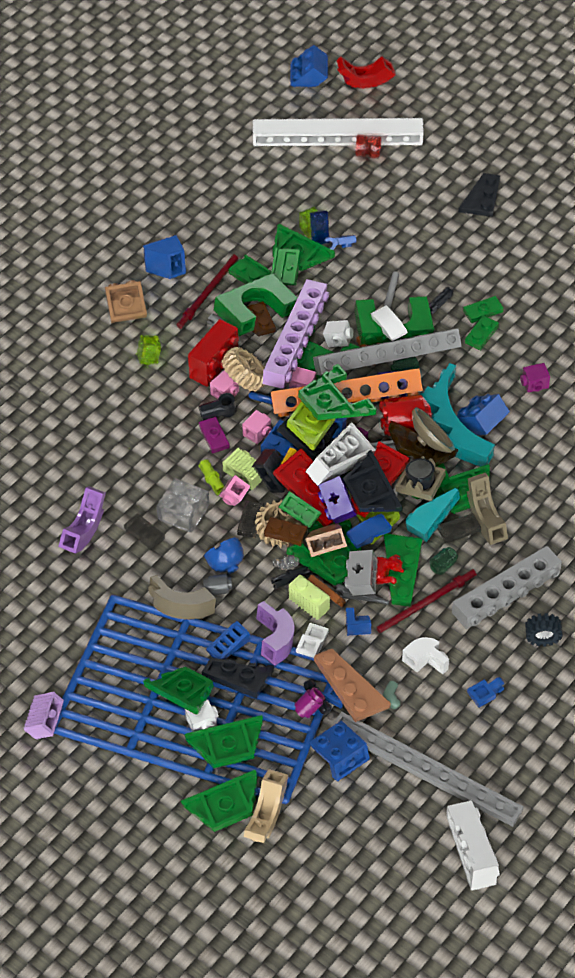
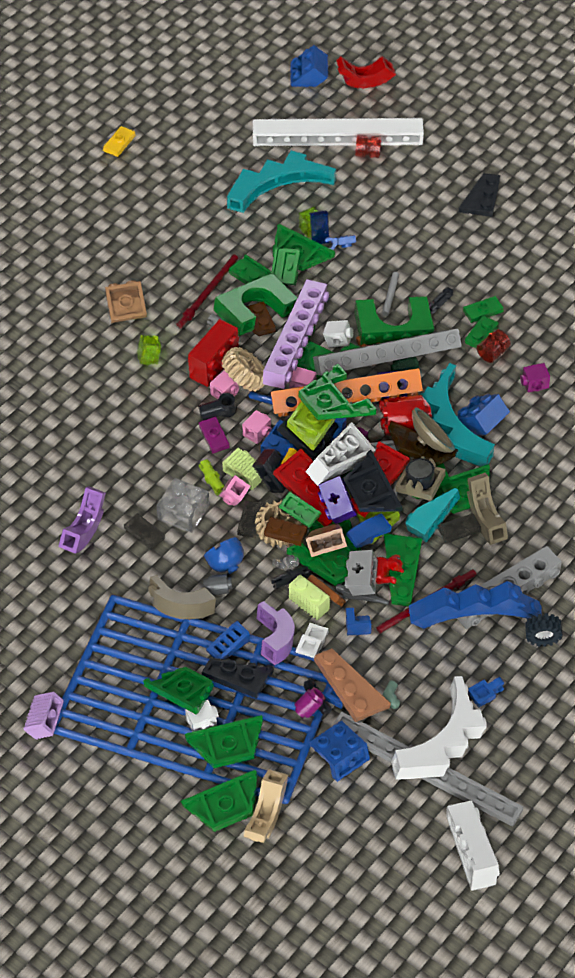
blue slope [143,235,186,279] -> none
white slope [371,305,408,341] -> none
white brick [402,637,449,674] -> none
clear green brick [429,547,458,575] -> none
none -> yellow plate [103,126,136,157]
none -> teal arch [227,150,336,213]
none -> white arch [391,676,486,780]
none -> blue arch [409,581,542,629]
none -> clear red wheel [476,329,511,363]

